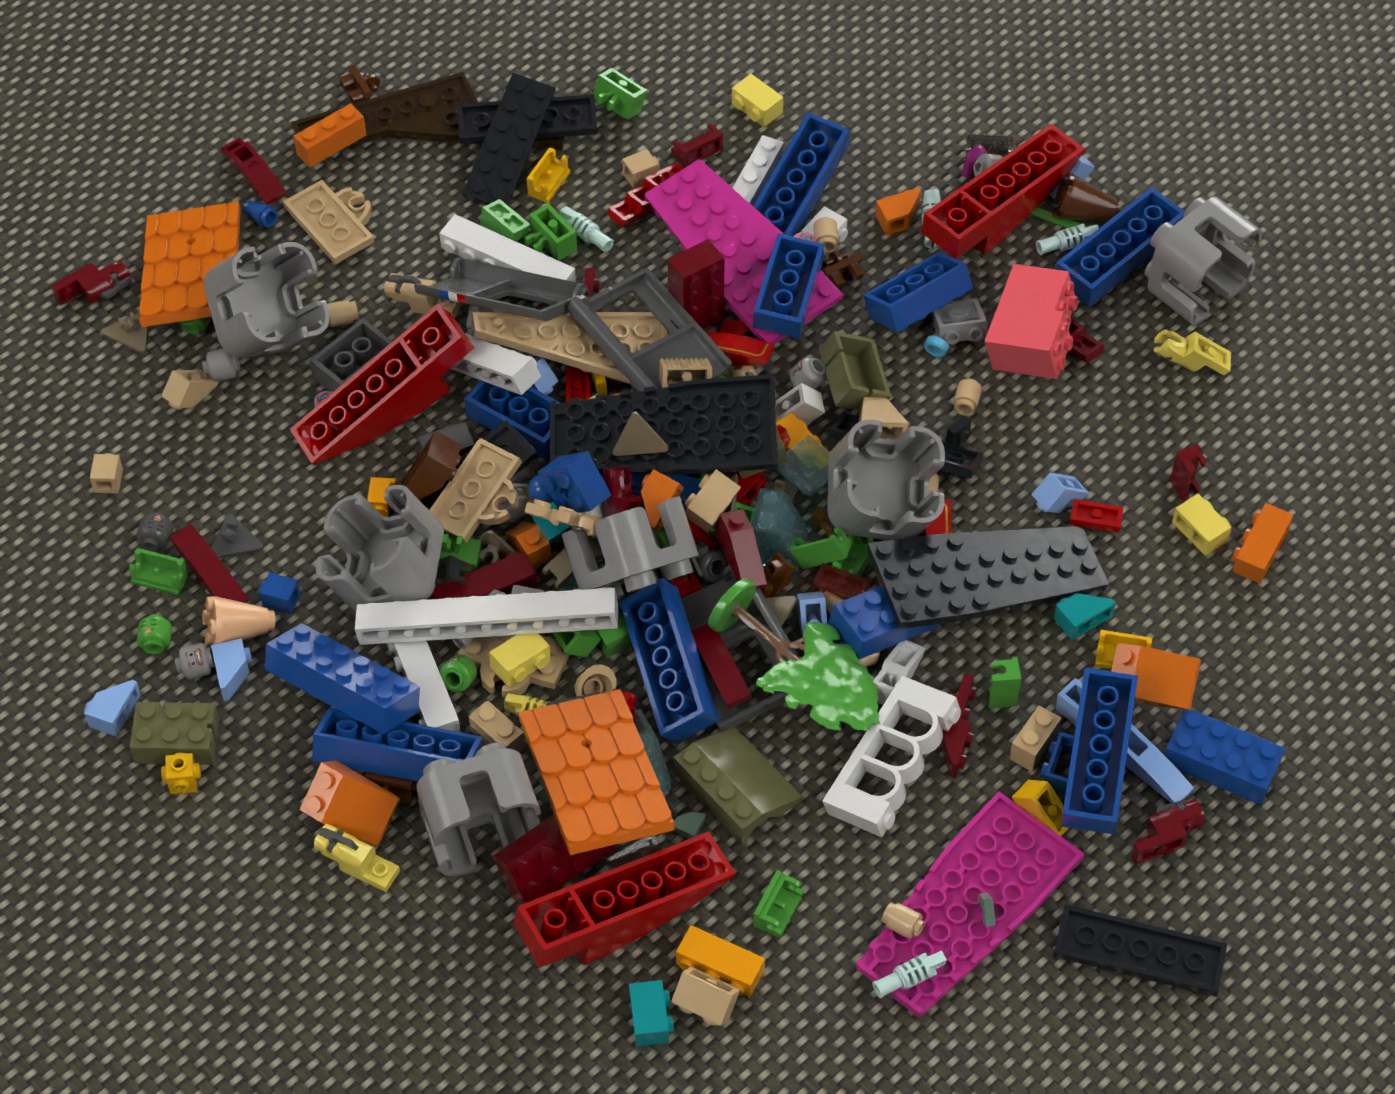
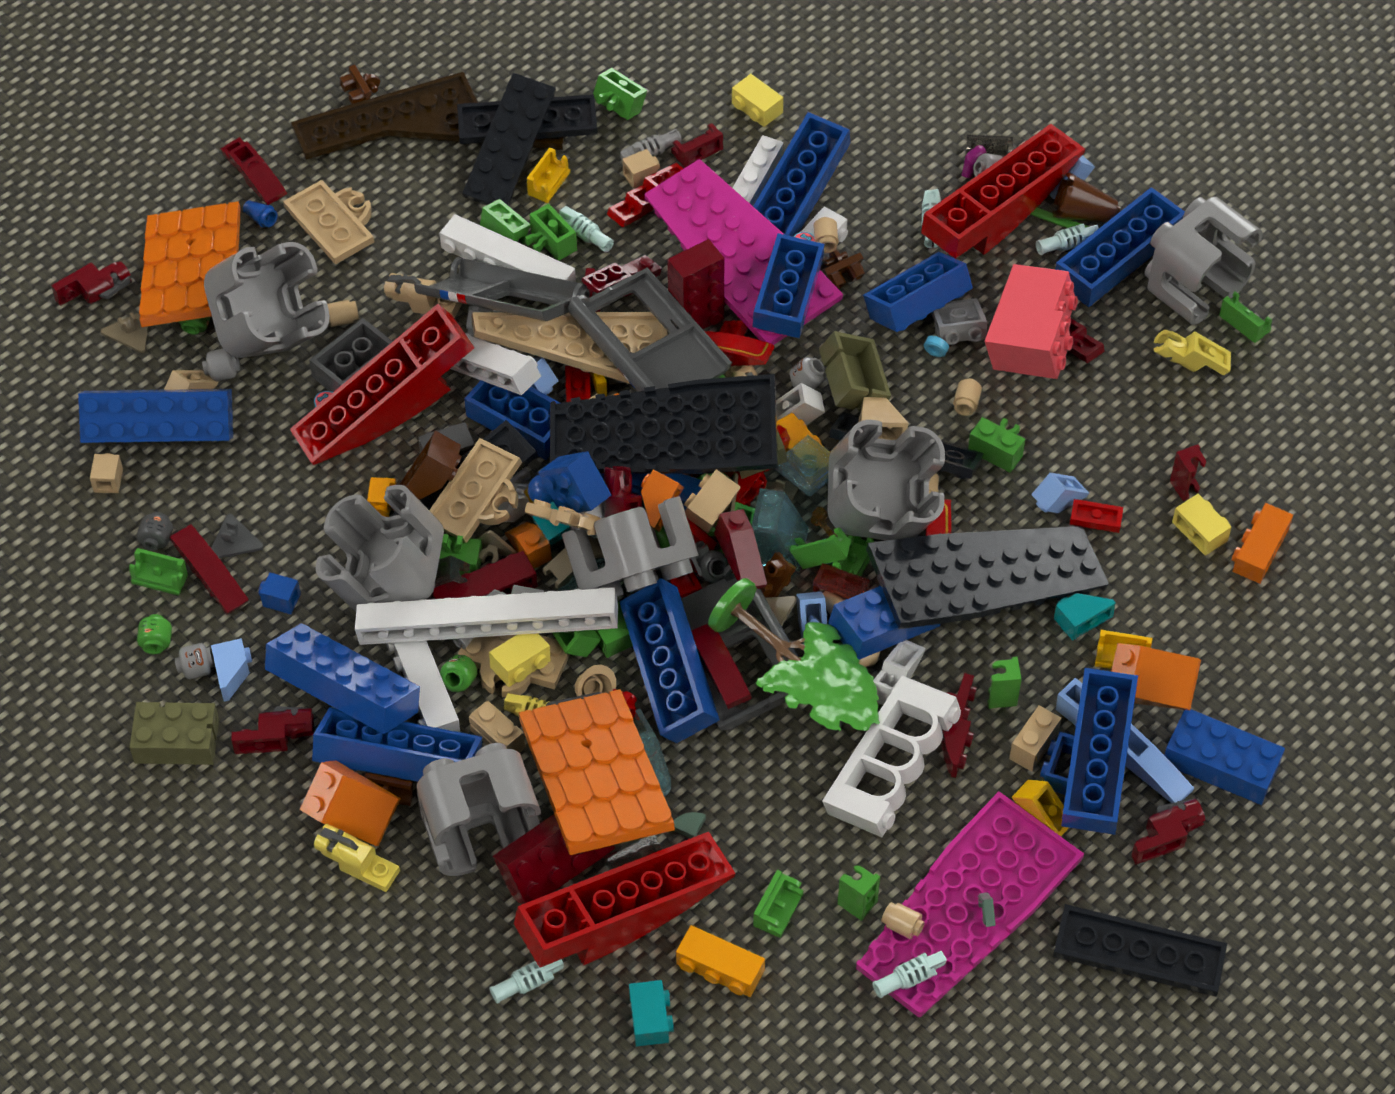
light blue slope [84,680,141,737] -> none
yellow brick [161,752,201,794] -> none
light nougat cone [202,596,275,647] -> none
orange brick [294,103,366,168] -> none
dark tan piece [613,411,668,456] -> none
tan brick [659,358,712,388] -> none
tan brick [671,966,741,1026] -> none
olive piece [673,727,803,844] -> none
orange slope [875,187,921,236] -> none
black plate [946,415,971,445] -> none
none -> blue brick [78,389,233,443]
none -> dark red plate [231,706,314,754]
none -> light aqua hinge [490,959,564,1004]
none -> dark red slope [582,255,662,296]
none -> light grey hinge [620,129,682,161]
none -> bright green hinge [838,866,880,921]
none -> bright green brick [968,417,1025,473]
none -> bright green hinge [1219,291,1272,343]

